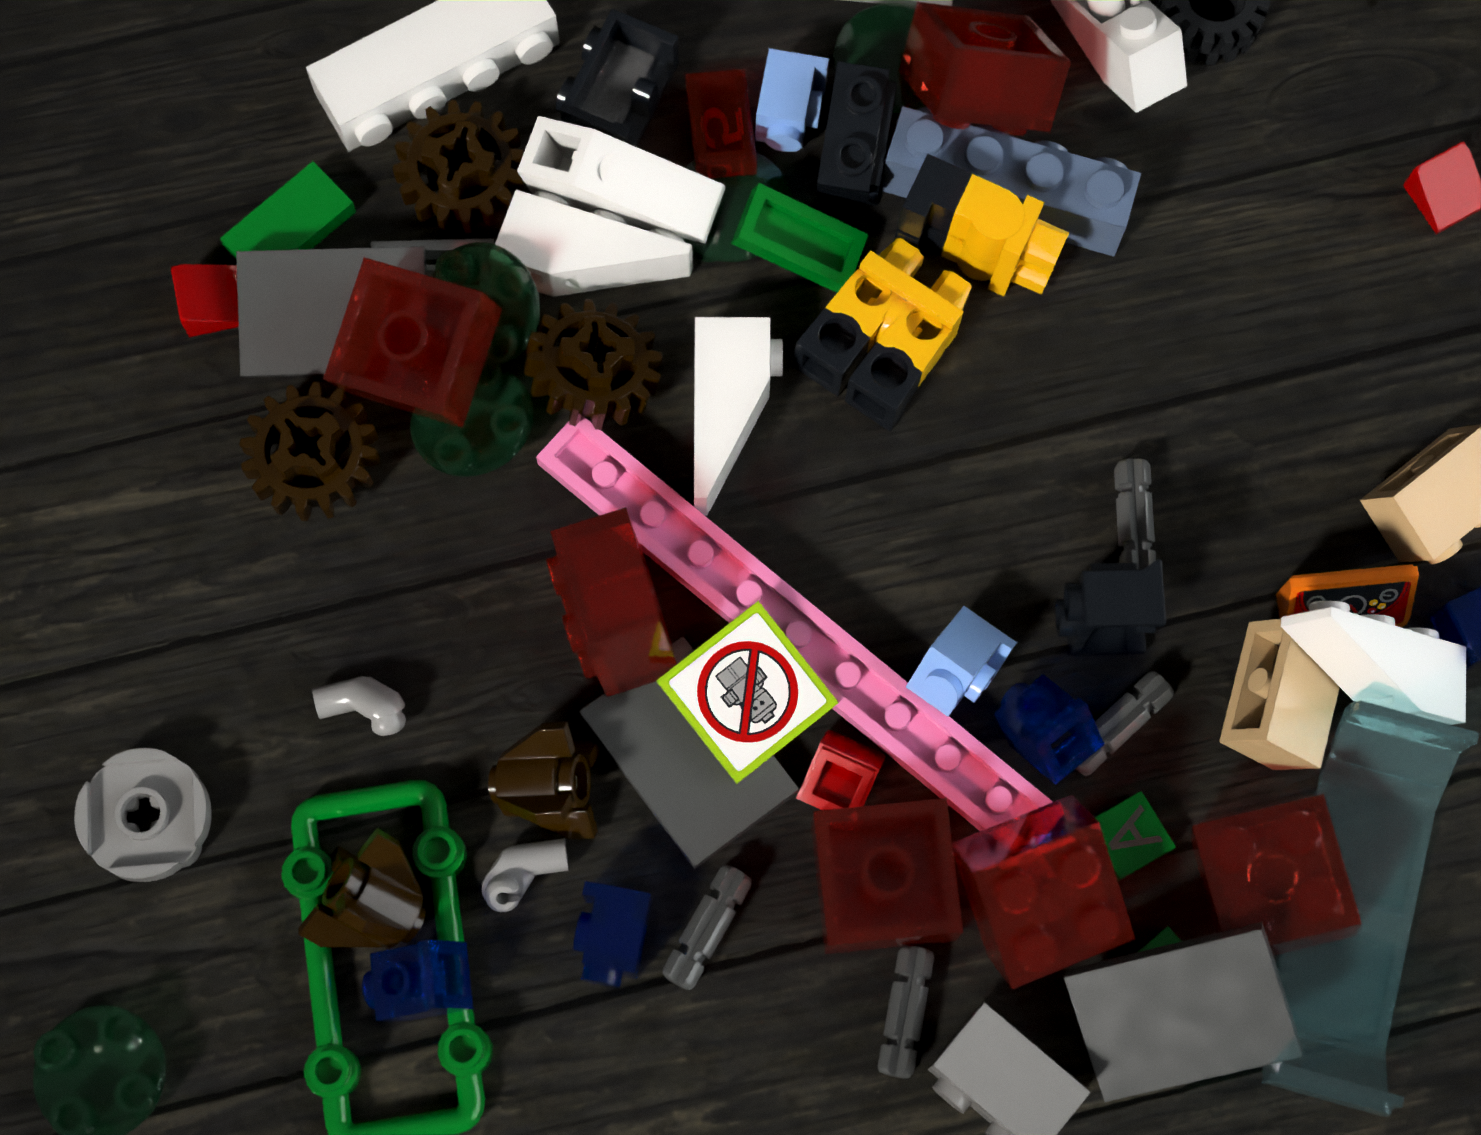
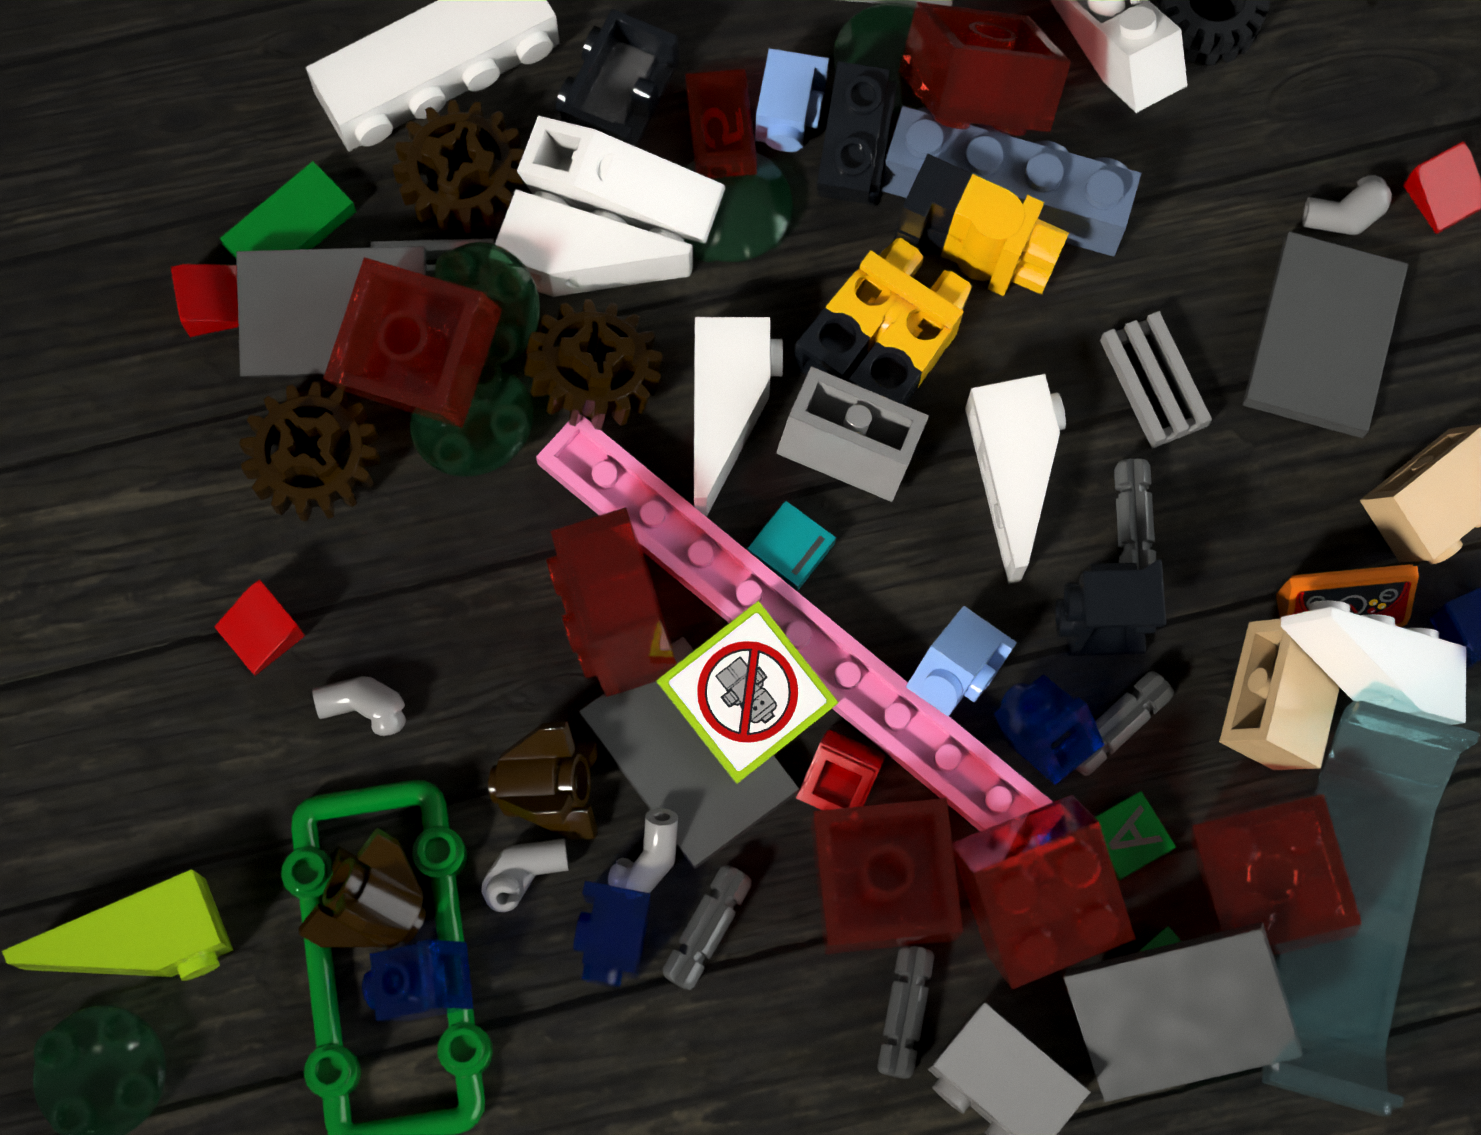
light grey plate [74,748,212,882] -> none
green tile [731,183,869,293] -> none
none -> lime slope [2,869,233,981]
none -> red slope [214,579,305,676]
none -> light grey arm [608,808,678,900]
none -> teal tile [747,501,836,591]
none -> light grey brick [776,366,929,502]
none -> white slope [965,374,1066,584]
none -> light grey tile [1100,311,1212,449]
none -> dark grey tile [1242,232,1408,439]
none -> light grey arm [1302,175,1392,235]

